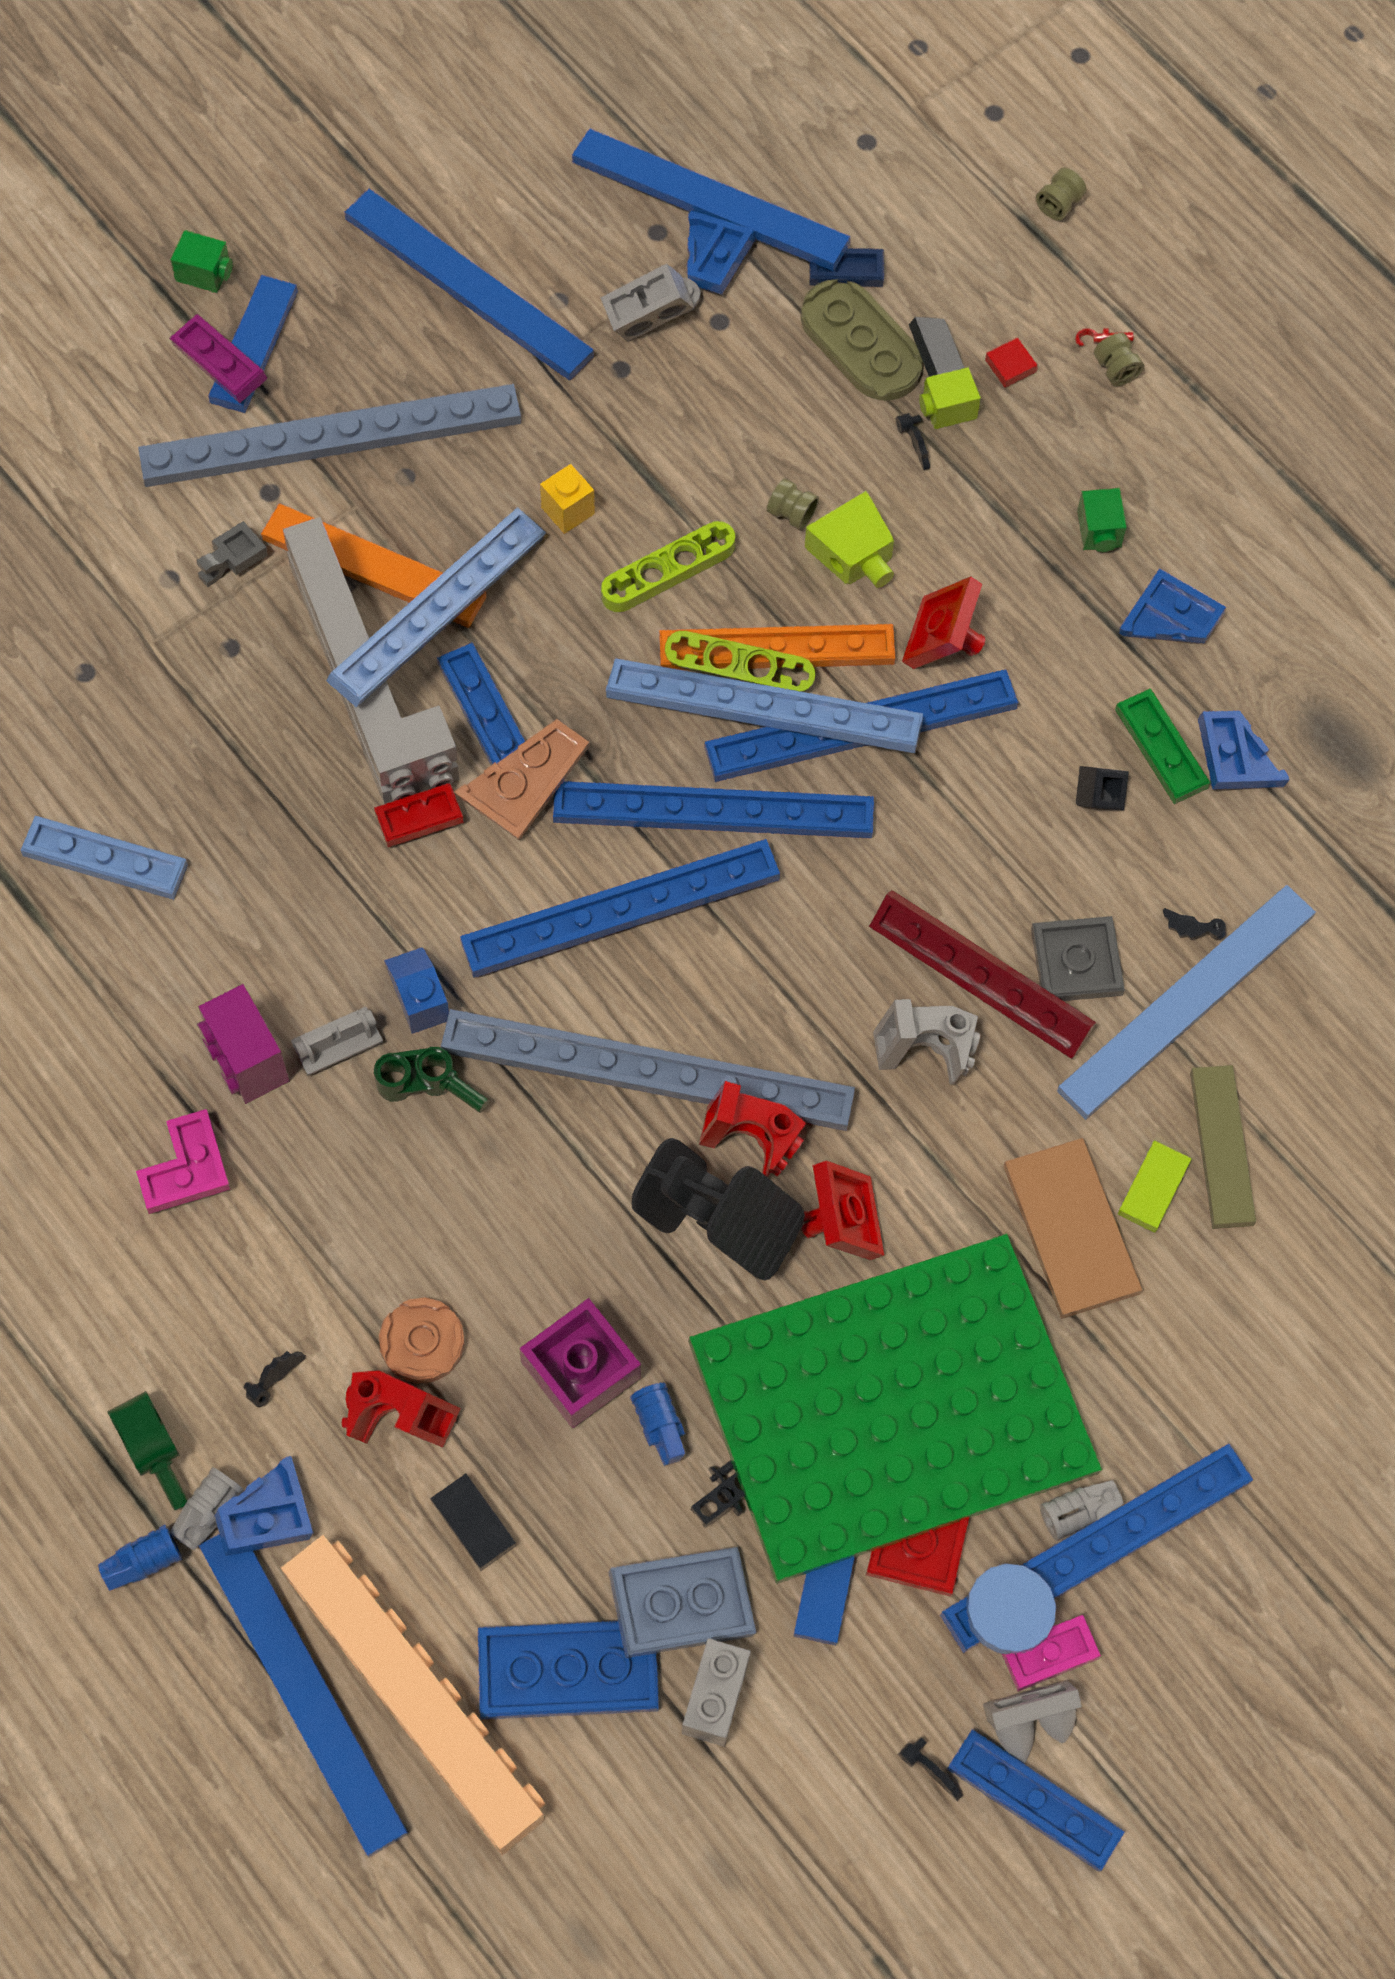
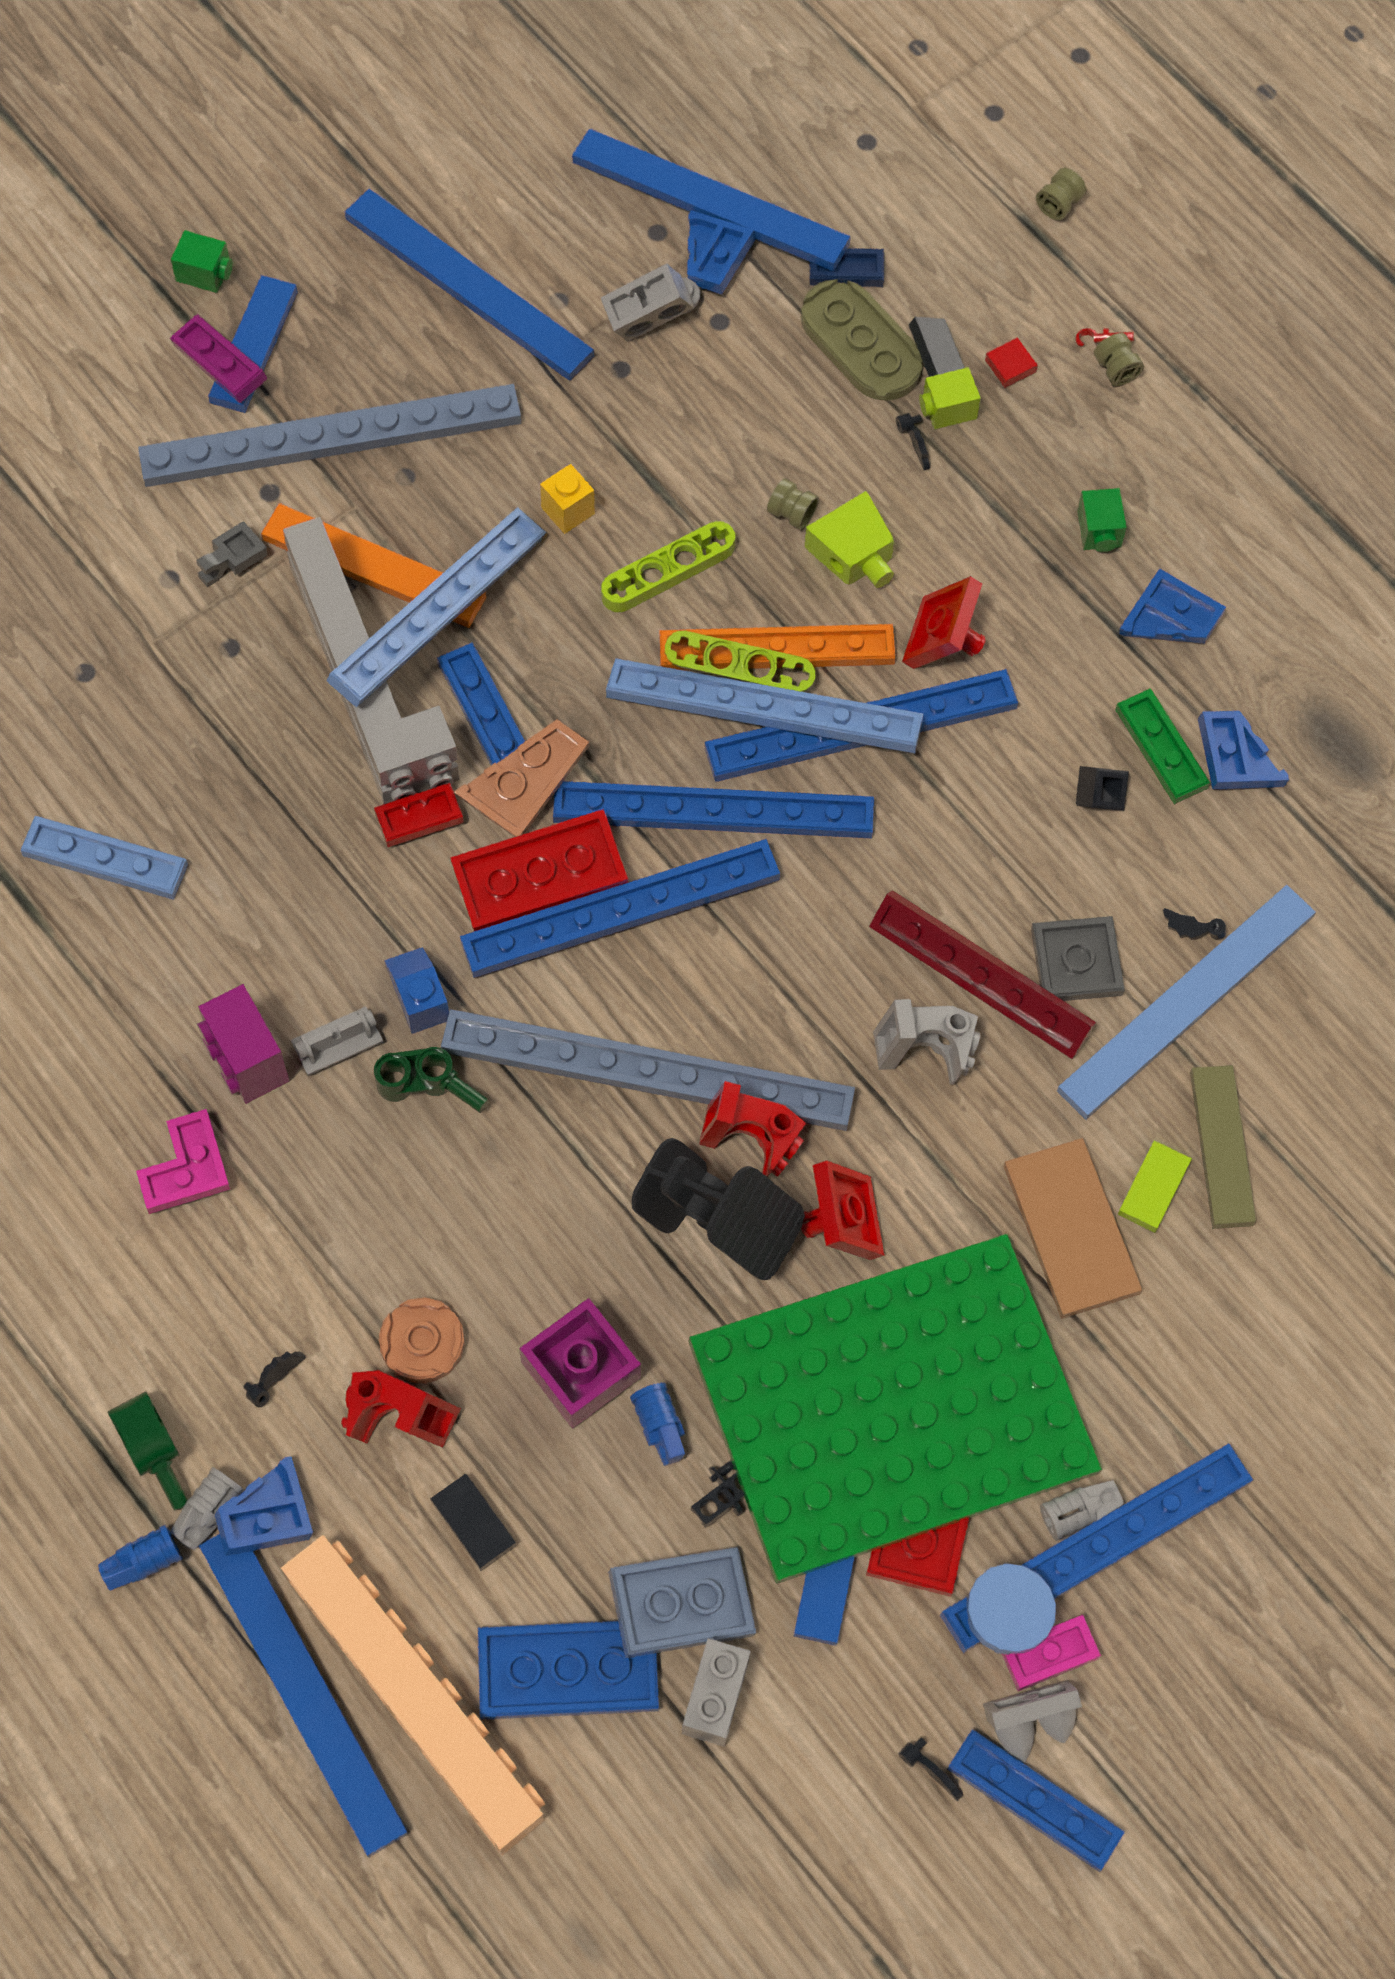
none -> red plate [450,809,629,932]

